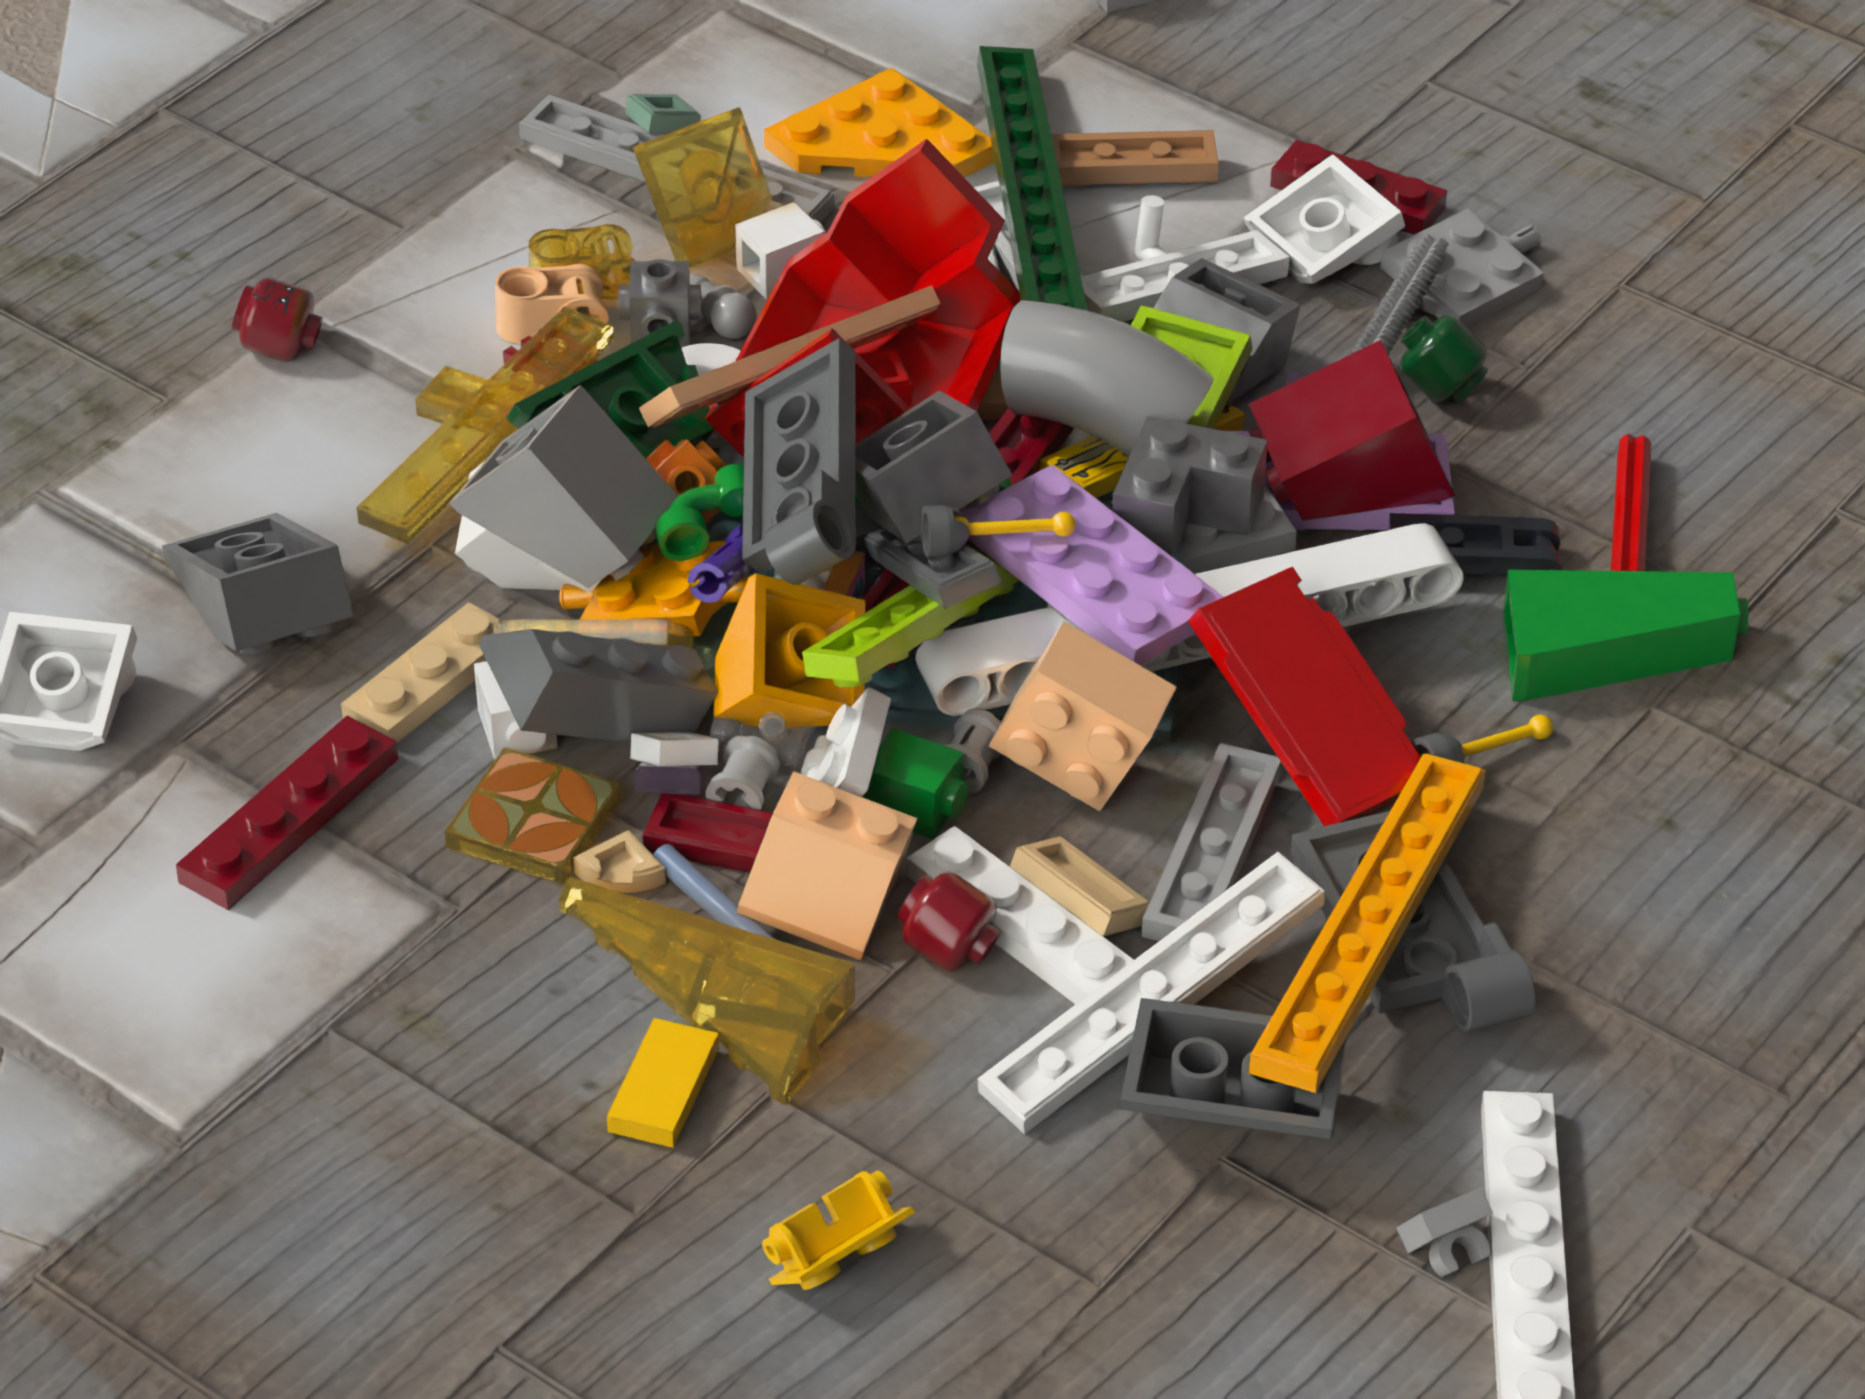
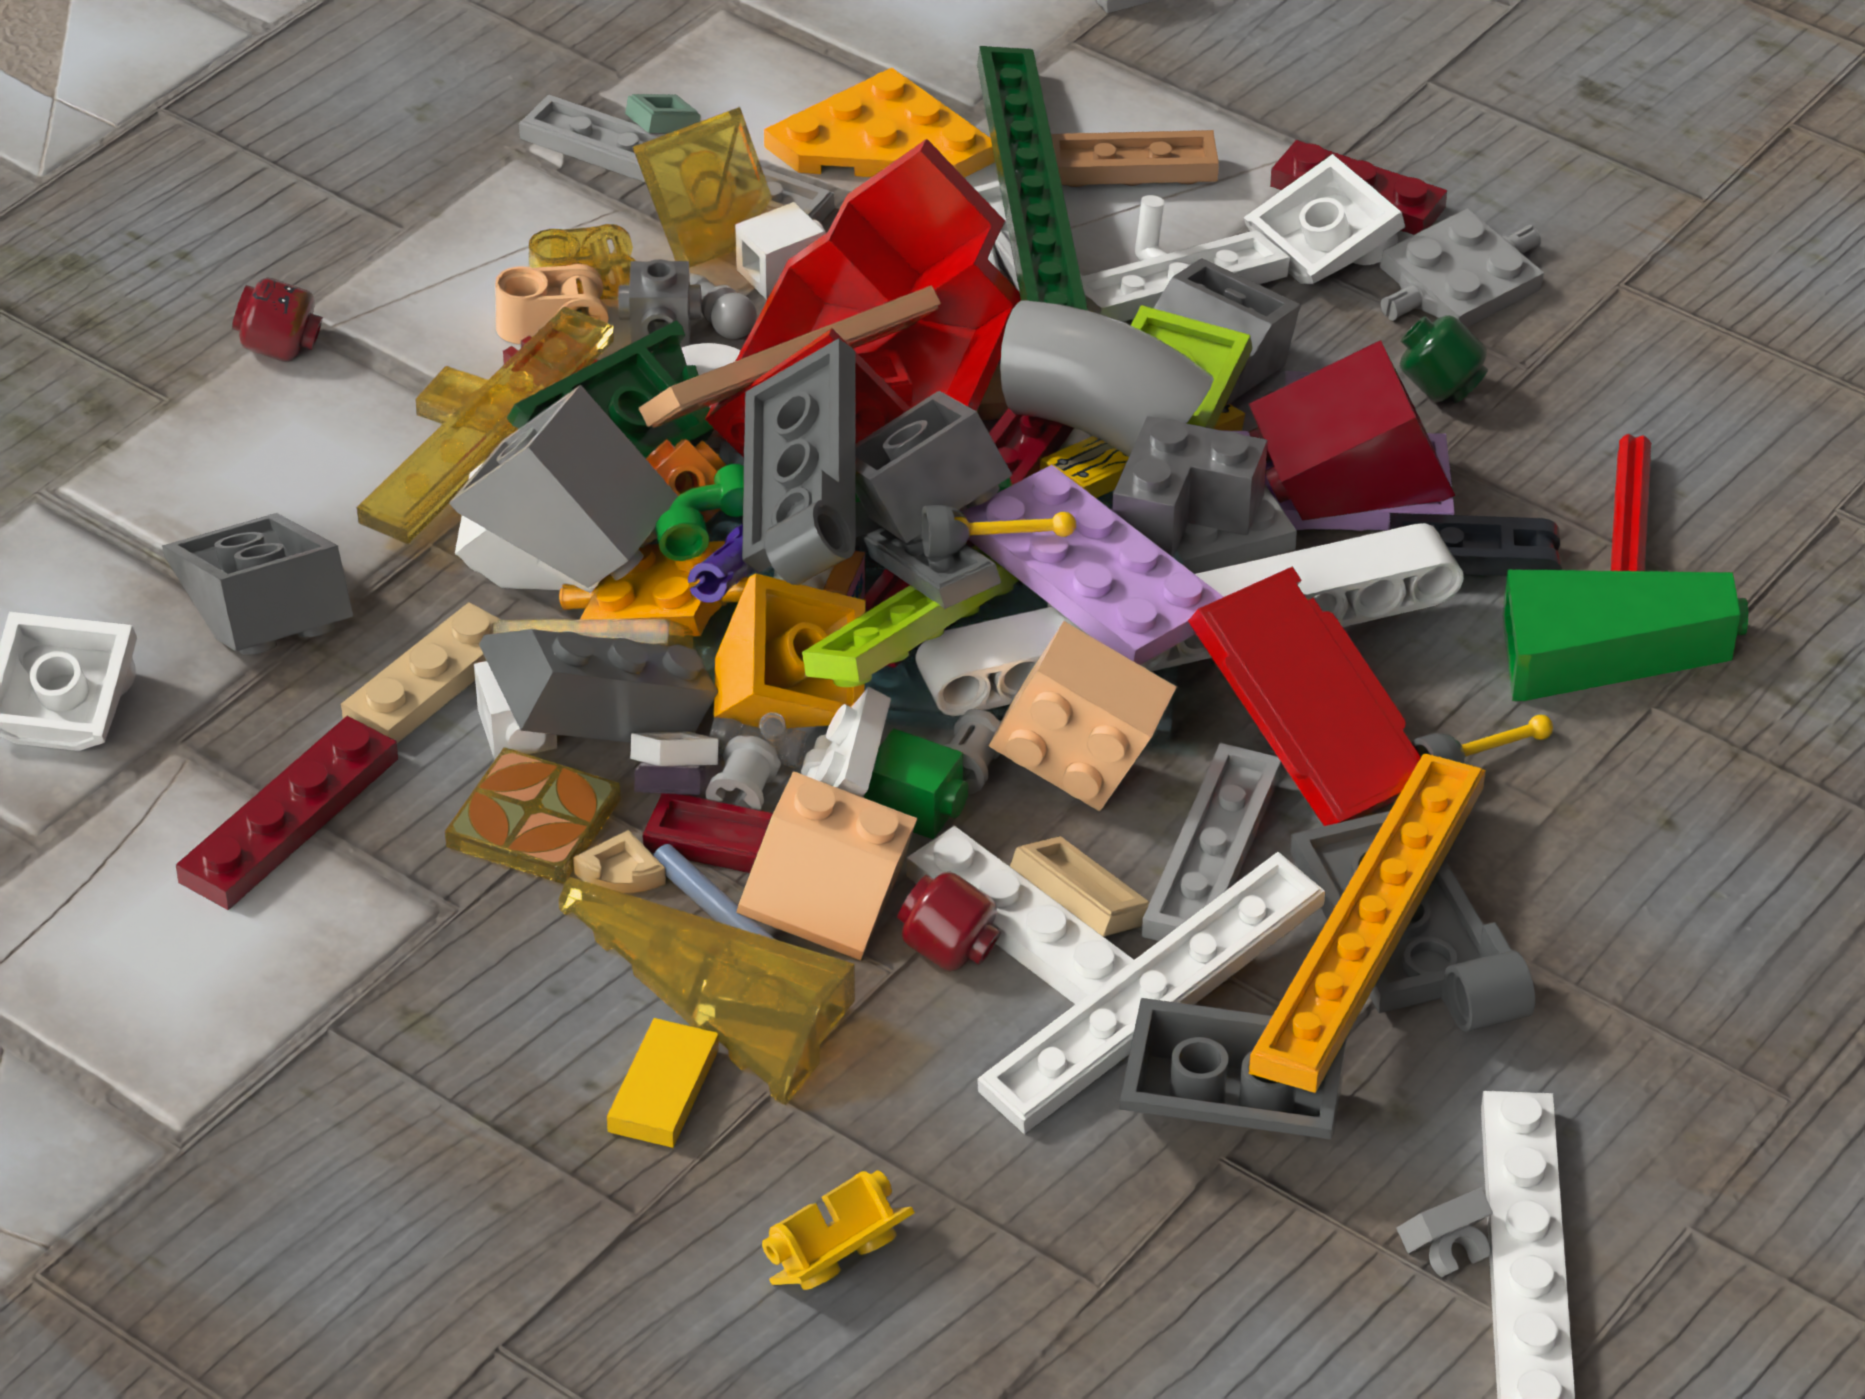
light grey axle [1349,234,1449,355] -> none

